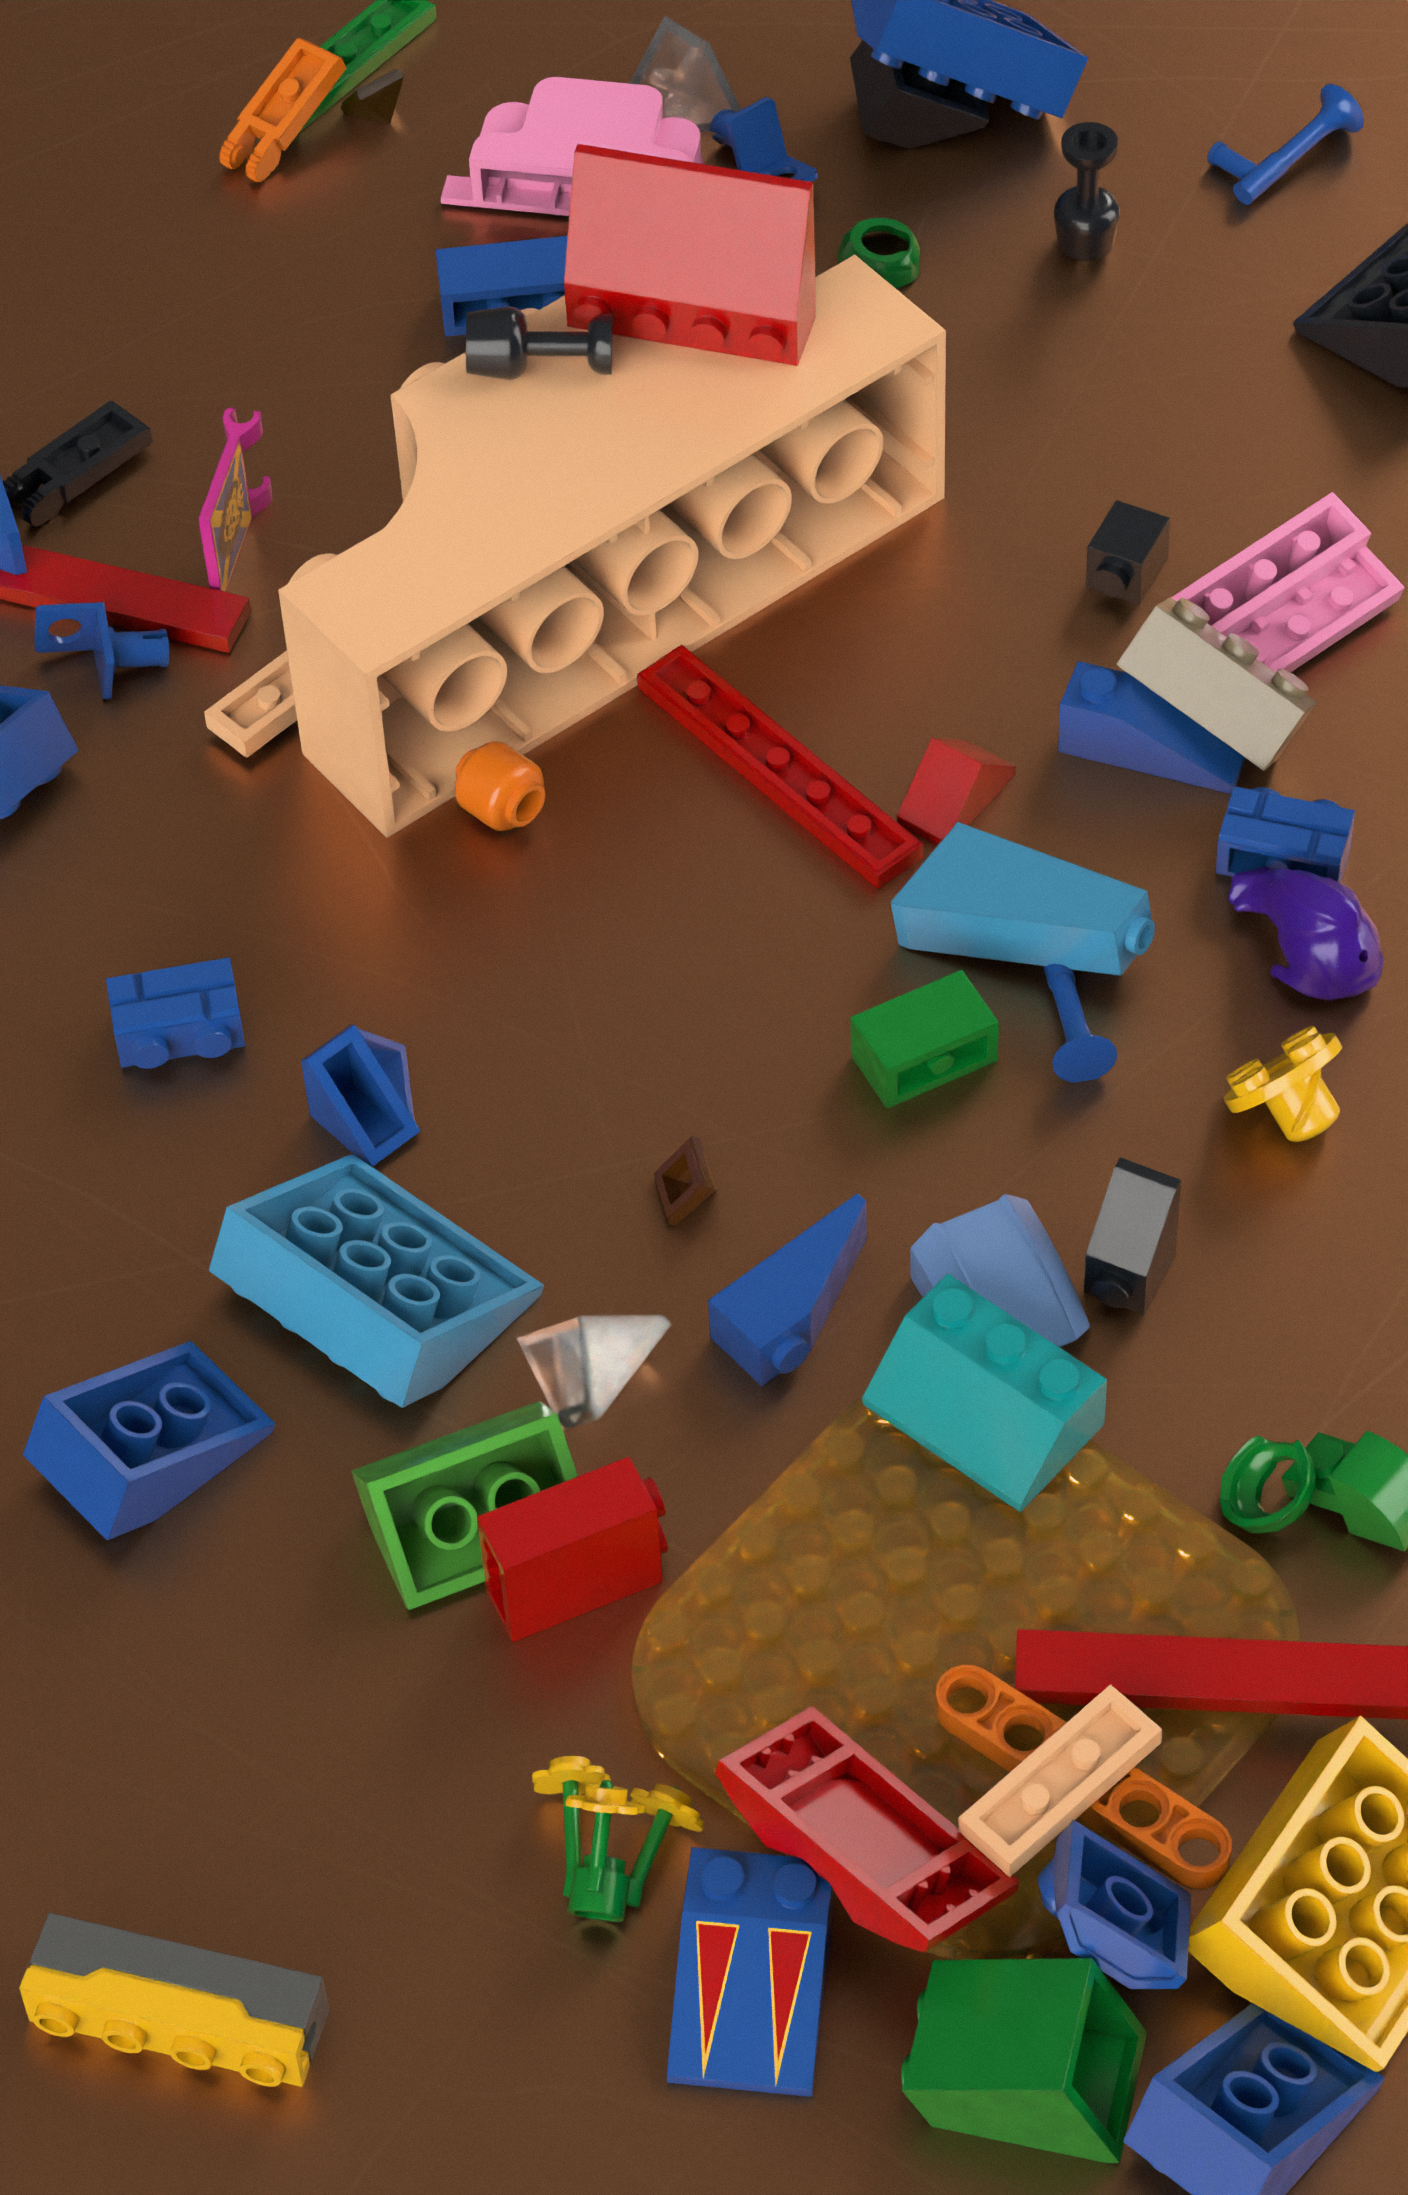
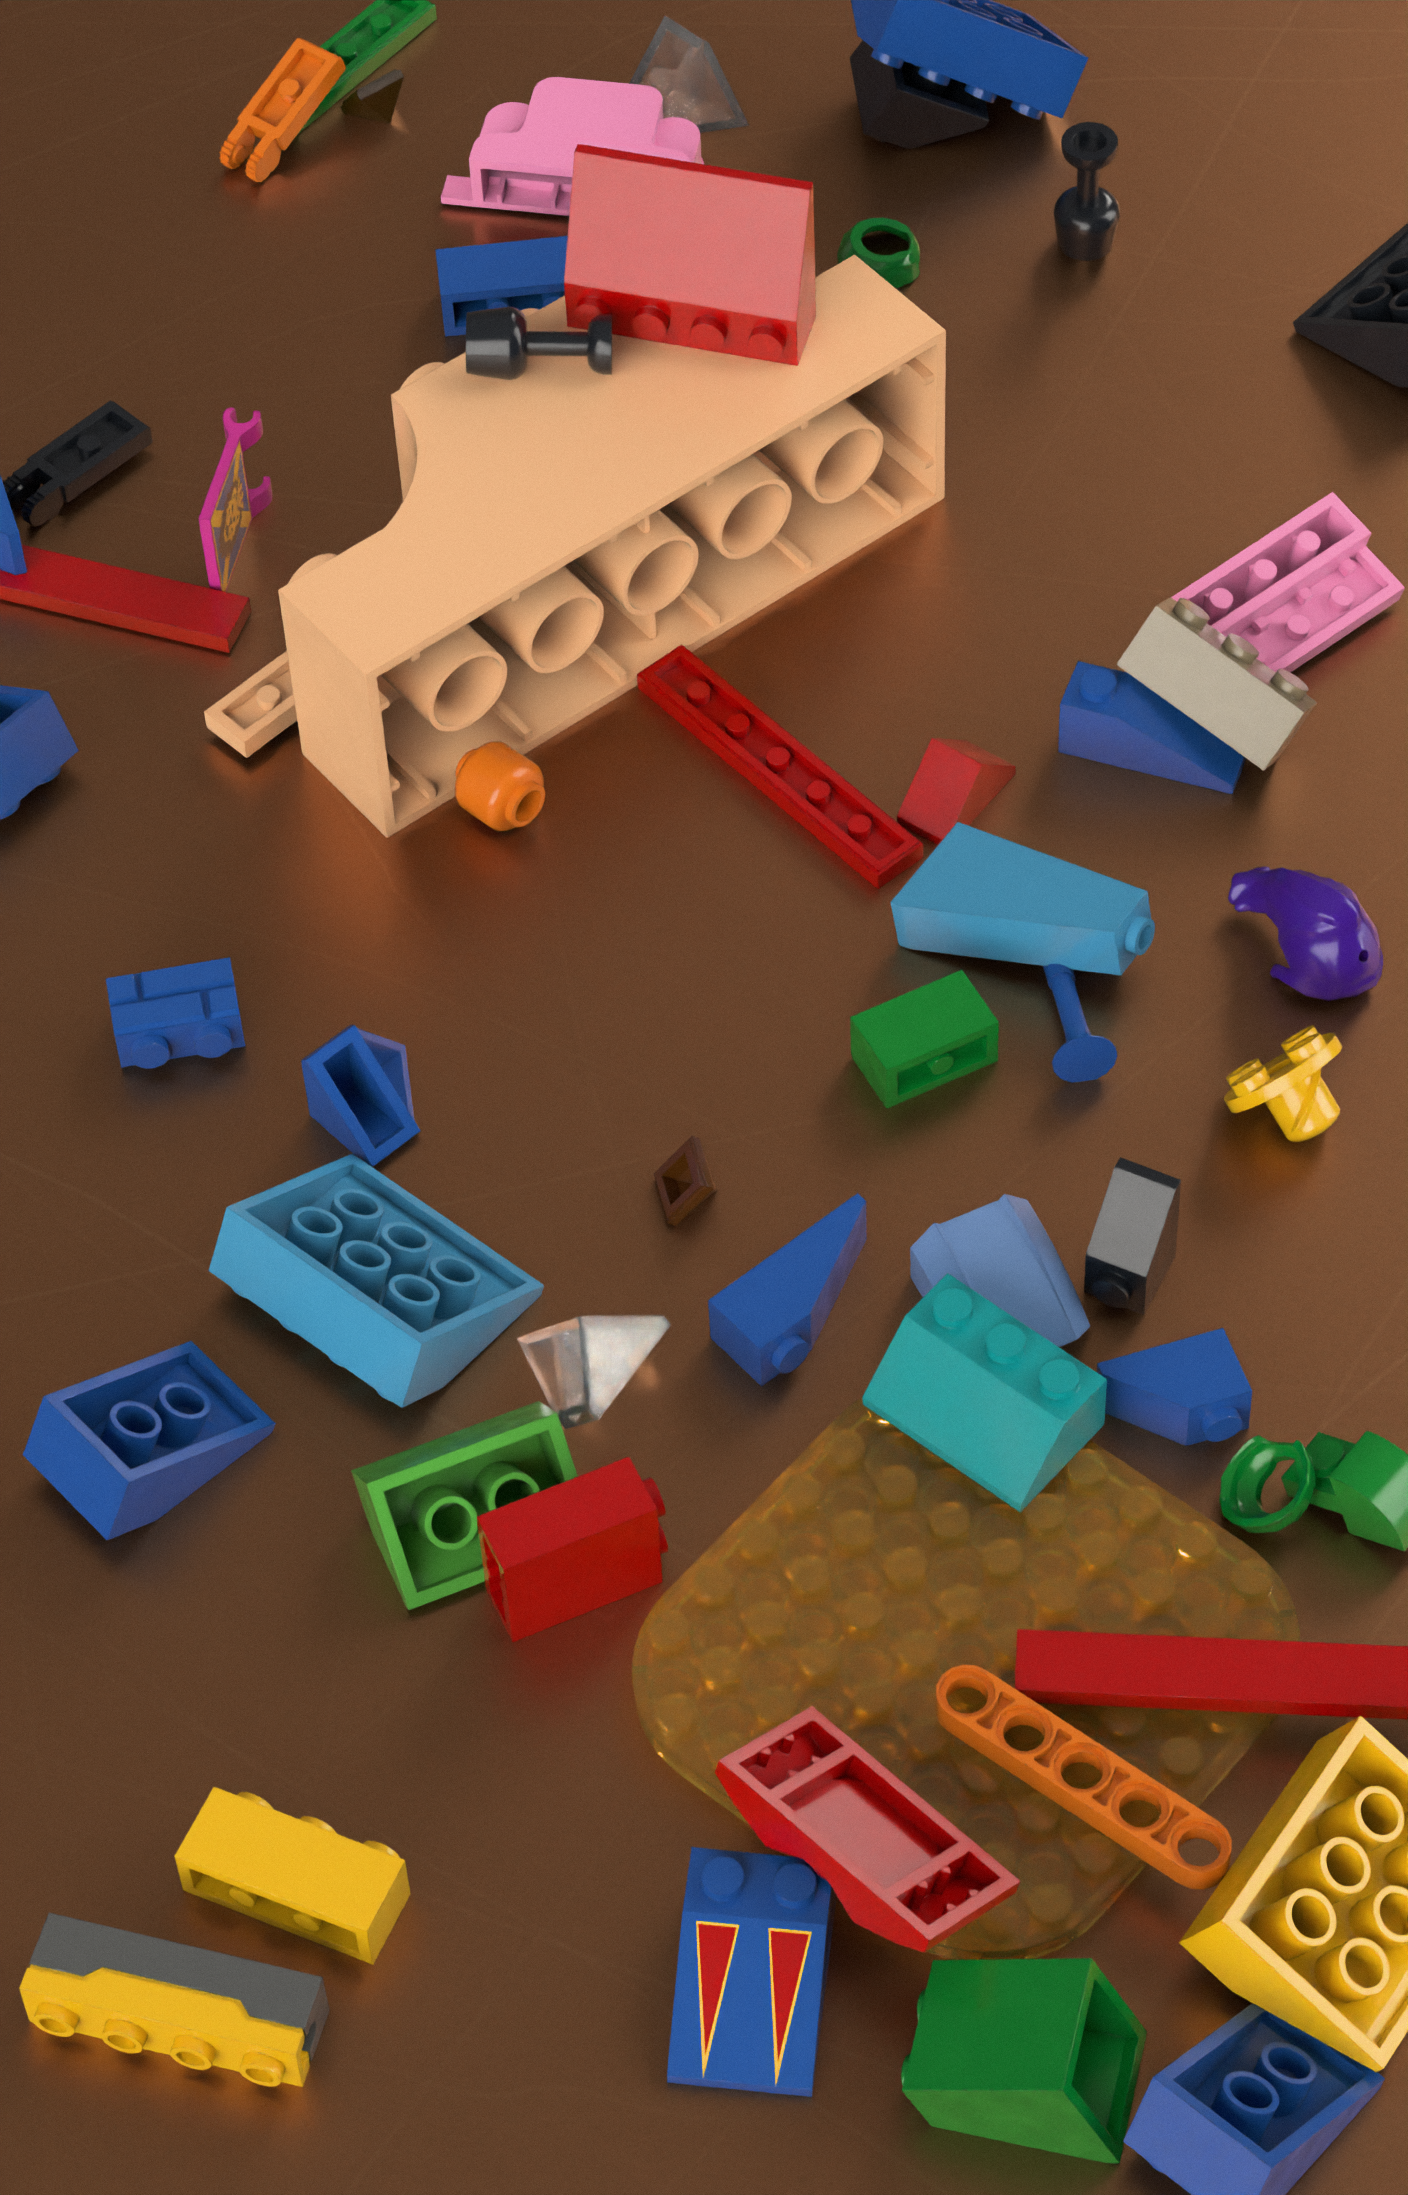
blue bracket [34,602,169,699] -> none
plant [532,1756,705,1922] -> none
blue bracket [710,97,818,182] -> none
light nougat plate [958,1684,1162,1877] -> none
blue slope [1038,1820,1191,1989] -> none
black brick [1086,500,1170,605] -> none
blue piece [1207,84,1364,205] -> none
blue brick [1215,786,1355,882] -> none
none -> yellow brick [175,1787,411,1965]
none -> blue slope [1097,1328,1252,1446]

